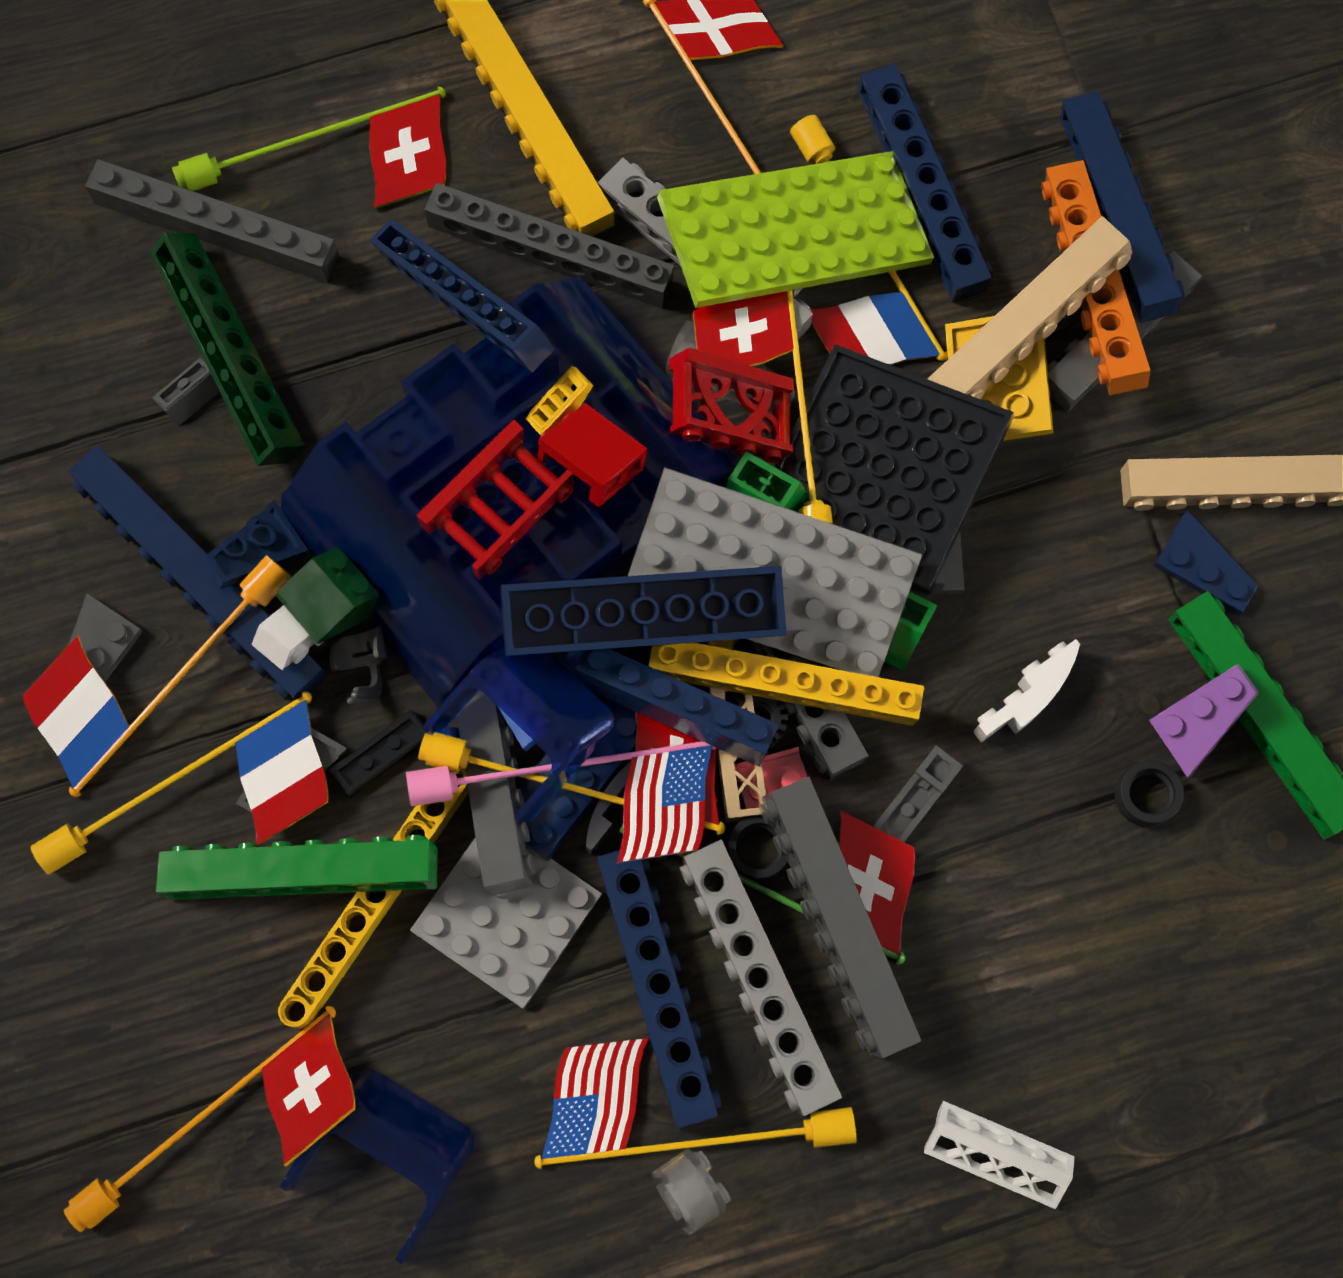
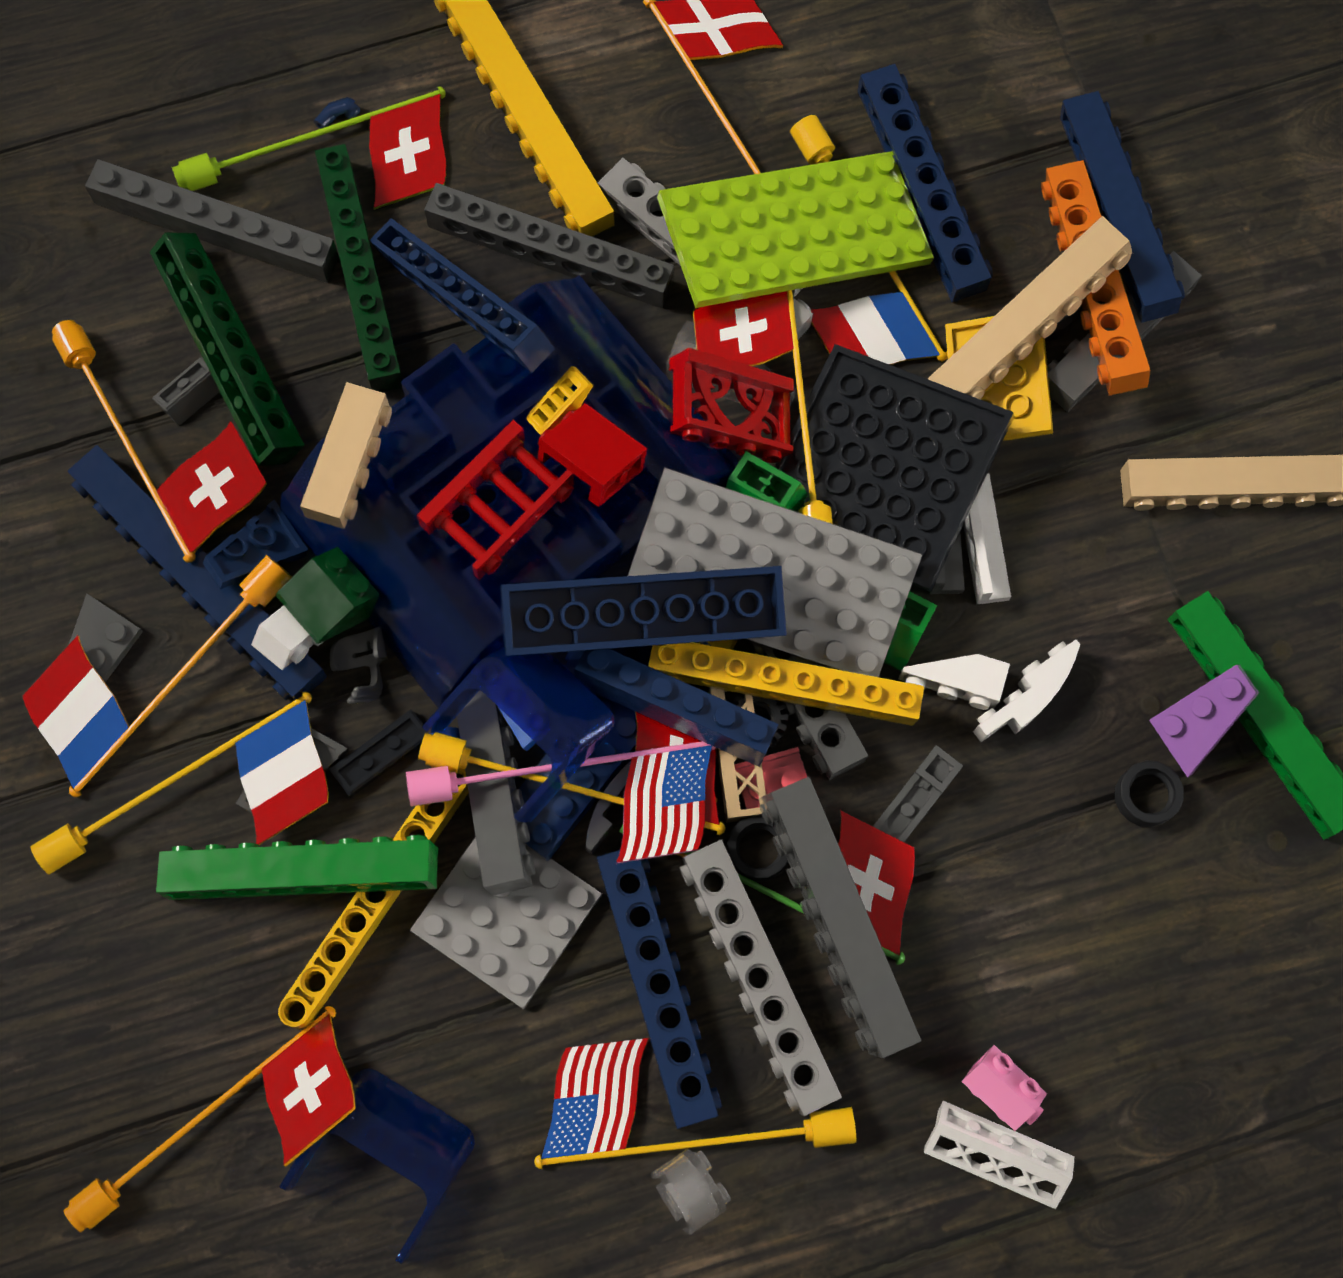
dark blue wing [1153,510,1258,616] -> none
none -> flag [52,320,267,563]
none -> tan brick [300,382,392,529]
none -> dark blue arm [314,97,360,129]
none -> dark green brick [315,144,405,392]
none -> white slope [899,654,1010,710]
none -> bright pink brick [962,1045,1047,1131]
none -> white fence [963,474,1011,604]

